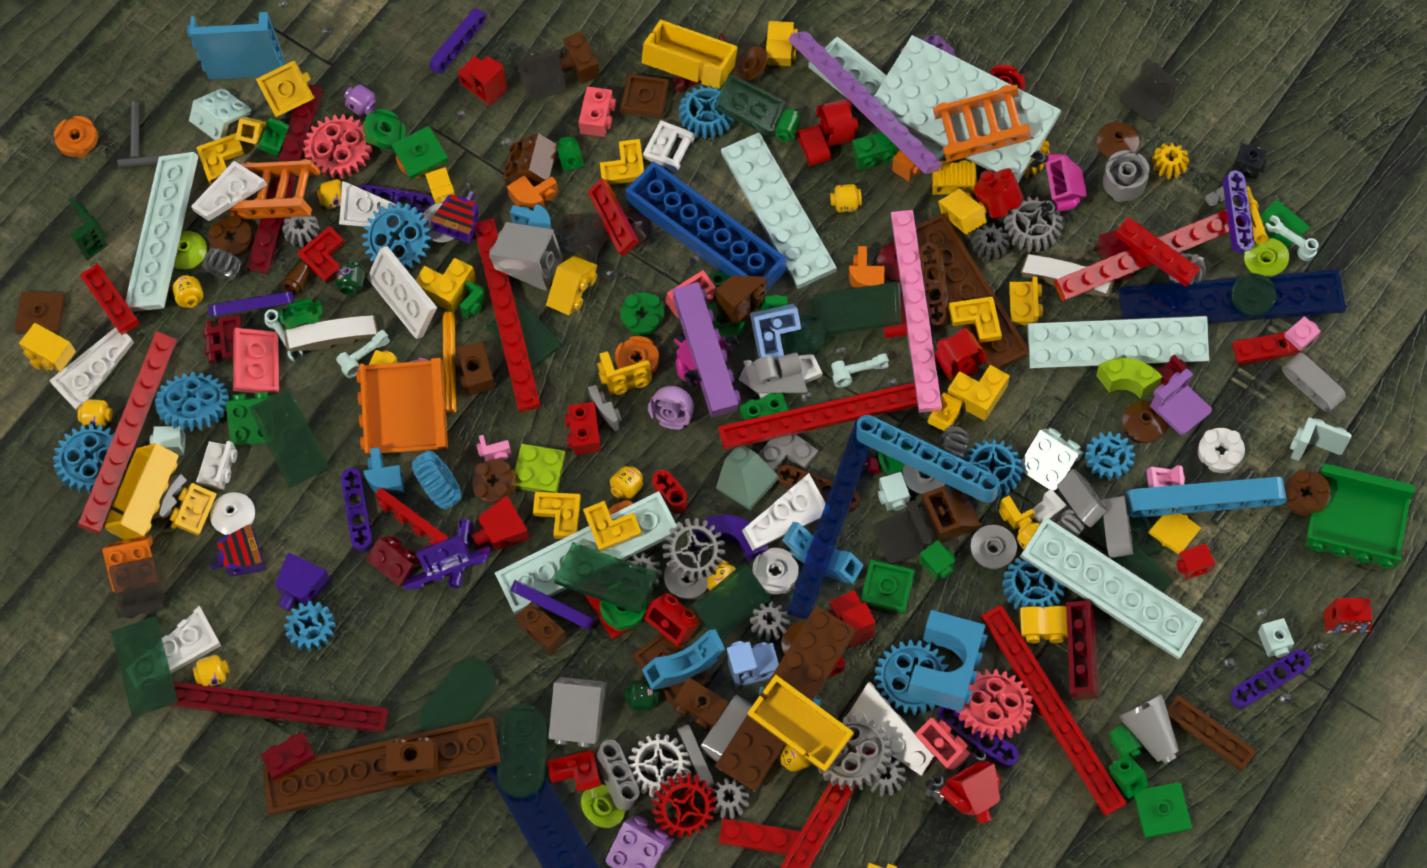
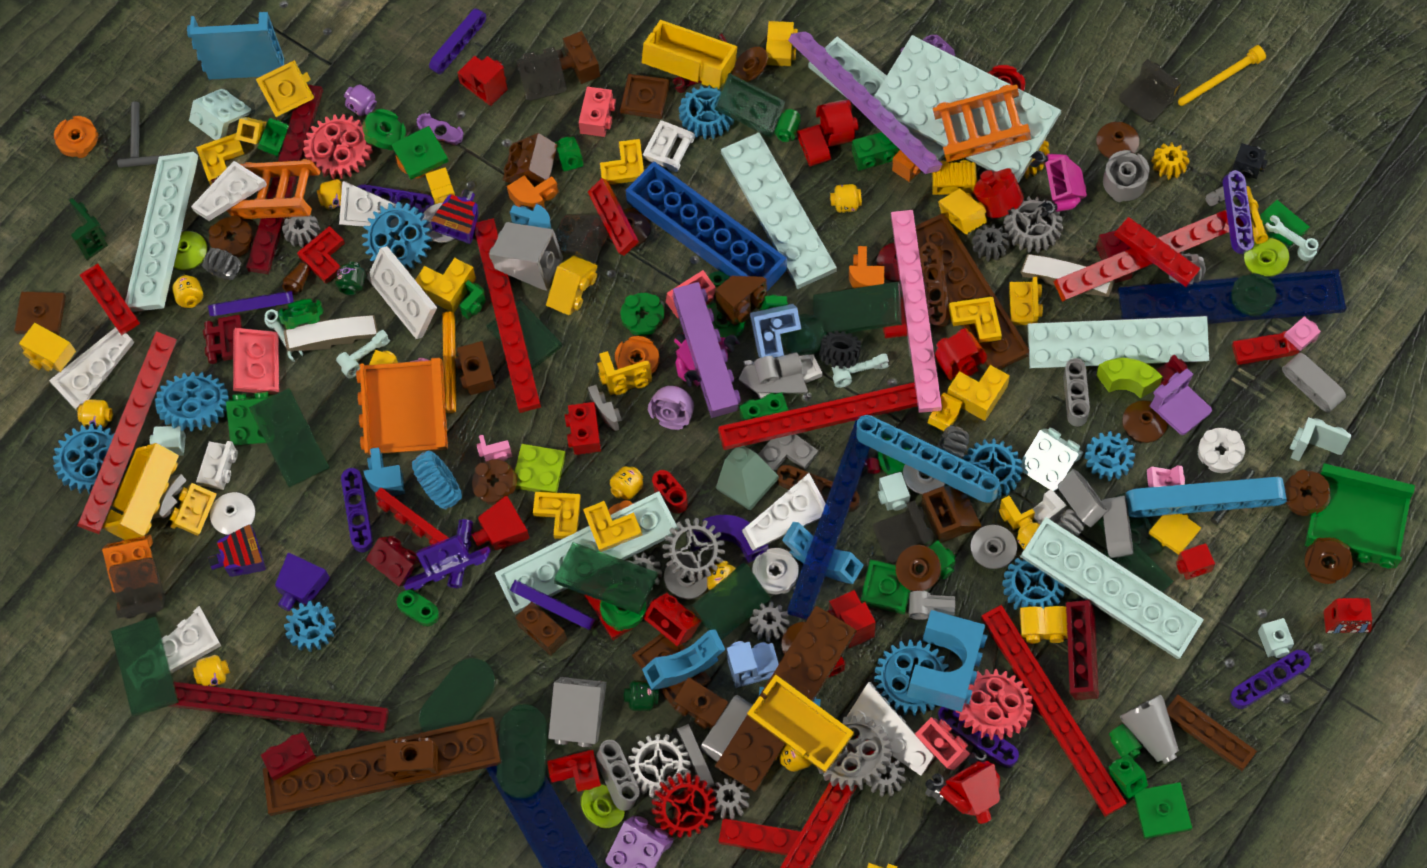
none -> green plate [397,590,439,626]
none -> medium lavender piece [416,113,463,145]
none -> black tyre [819,331,861,369]
none -> reddish brown dish [896,545,941,591]
none -> light grey piece [909,591,955,620]
none -> light grey beam [1063,358,1090,427]
none -> yellow piece [1178,45,1266,106]
none -> reddish brown plate [1305,537,1353,584]

